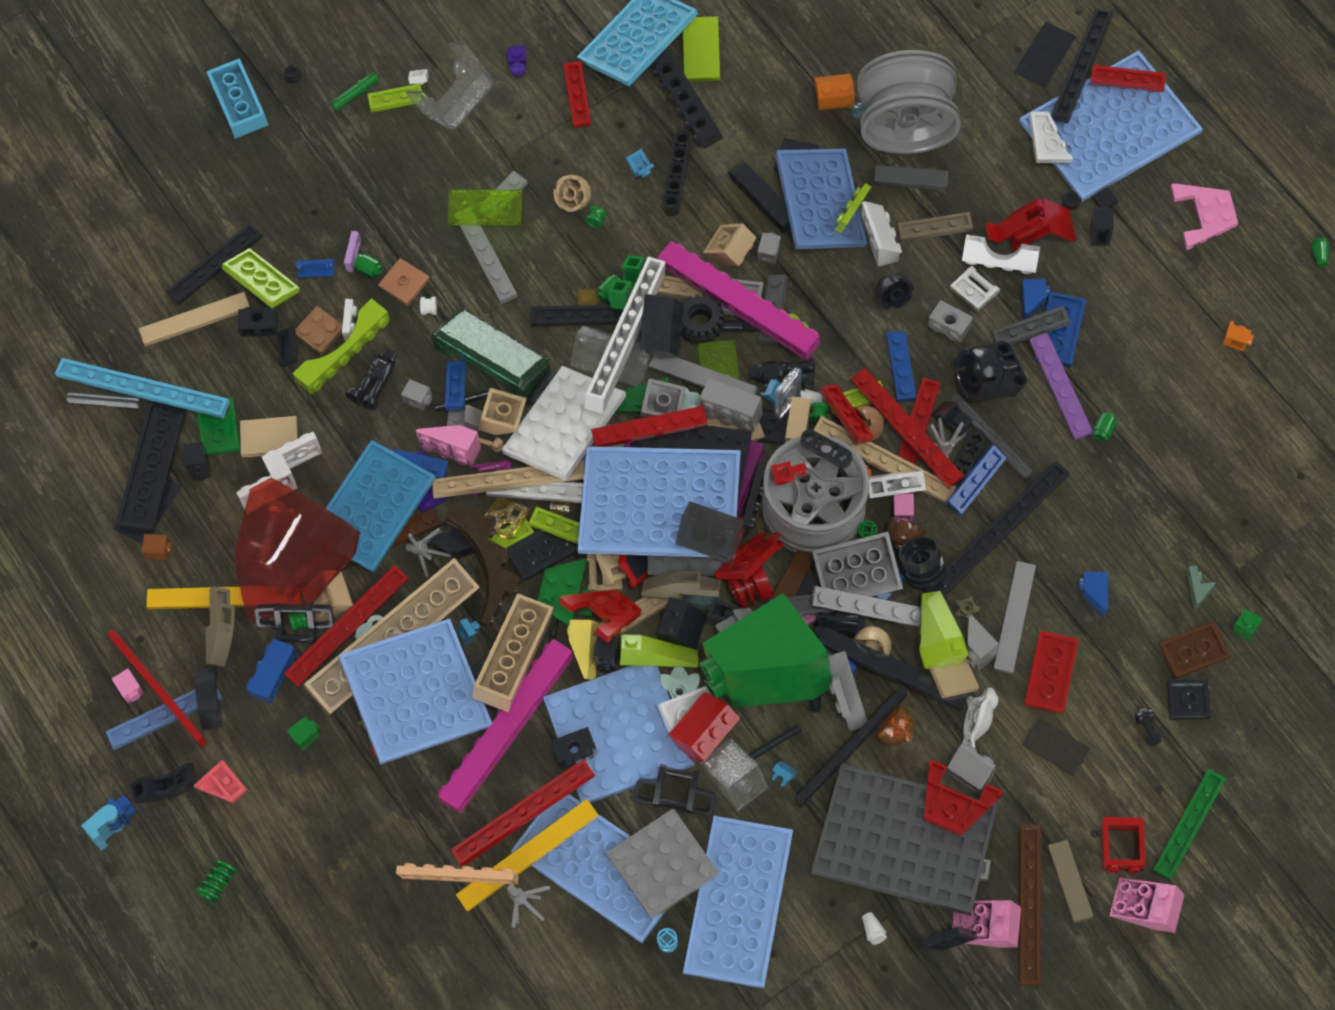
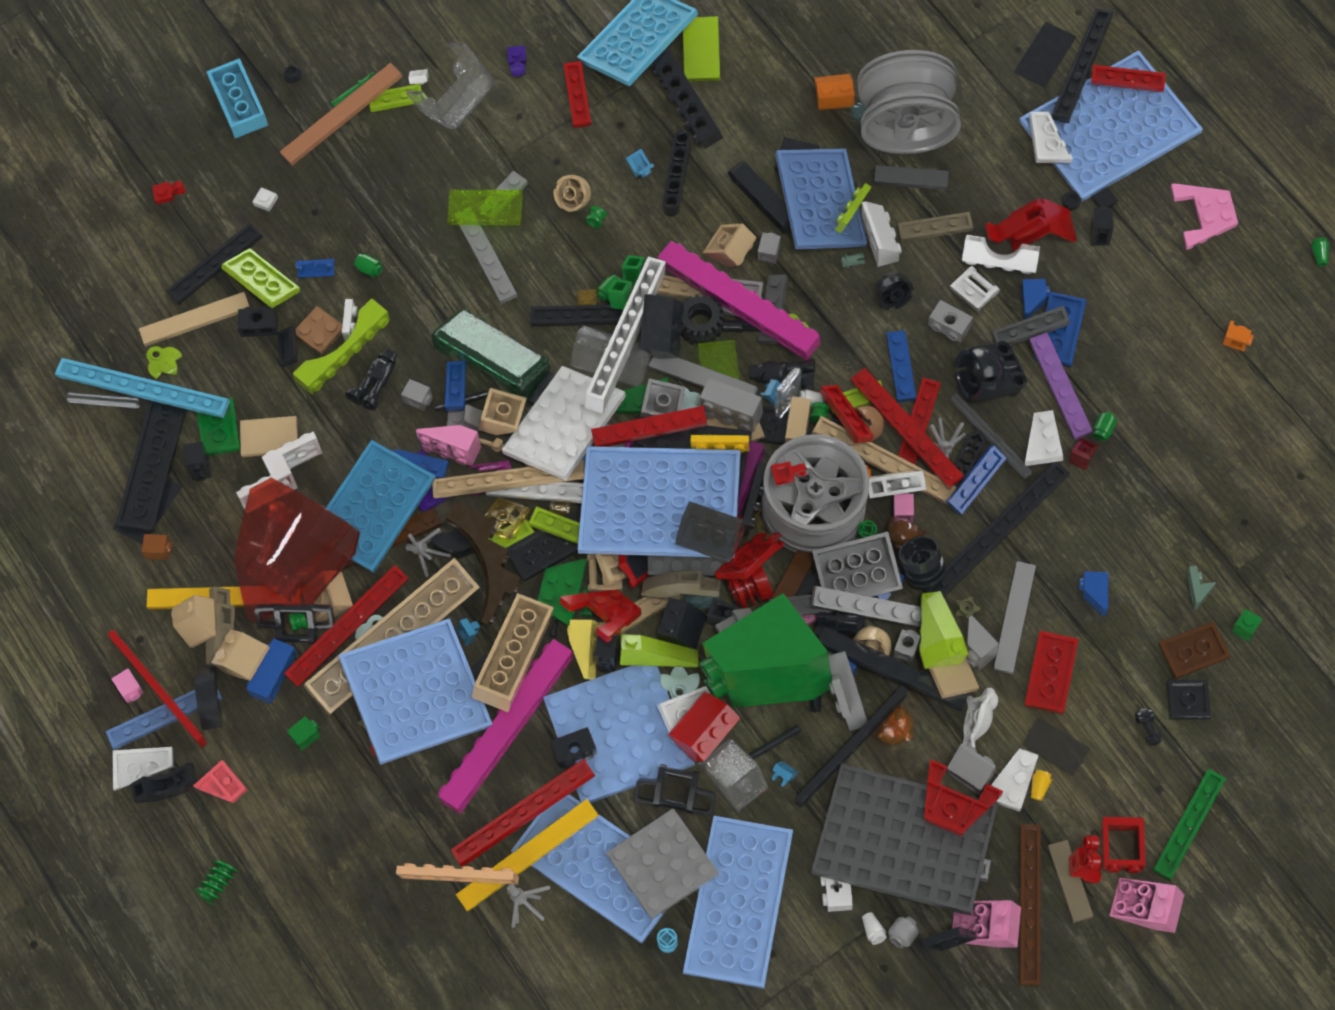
medium azure hips [81,795,136,851] -> none
lavender tile [344,231,361,272] -> none
nougat plate [378,258,430,306] -> none
white wheel [420,297,437,315] -> none
black beam [801,429,852,468] -> none
black slope [931,402,973,437] -> none
none -> white wing [113,747,174,791]
none -> lime plate [147,346,182,379]
none -> red plate [152,181,186,205]
none -> tan slope [171,595,216,648]
none -> tan slope [211,629,270,681]
none -> white plate [253,188,278,212]
none -> nougat tile [280,63,403,166]
none -> yellow plate [691,435,750,453]
none -> white brick [821,877,853,912]
none -> sand green pin [840,252,865,269]
none -> light grey head [888,917,919,948]
none -> light grey brick [894,629,921,663]
none -> white wing [991,749,1038,812]
none -> white wing [1025,410,1063,466]
none -> yellow cone [1030,770,1052,801]
none -> dark red slope [1069,438,1099,470]
none -> red piece [1069,835,1101,884]

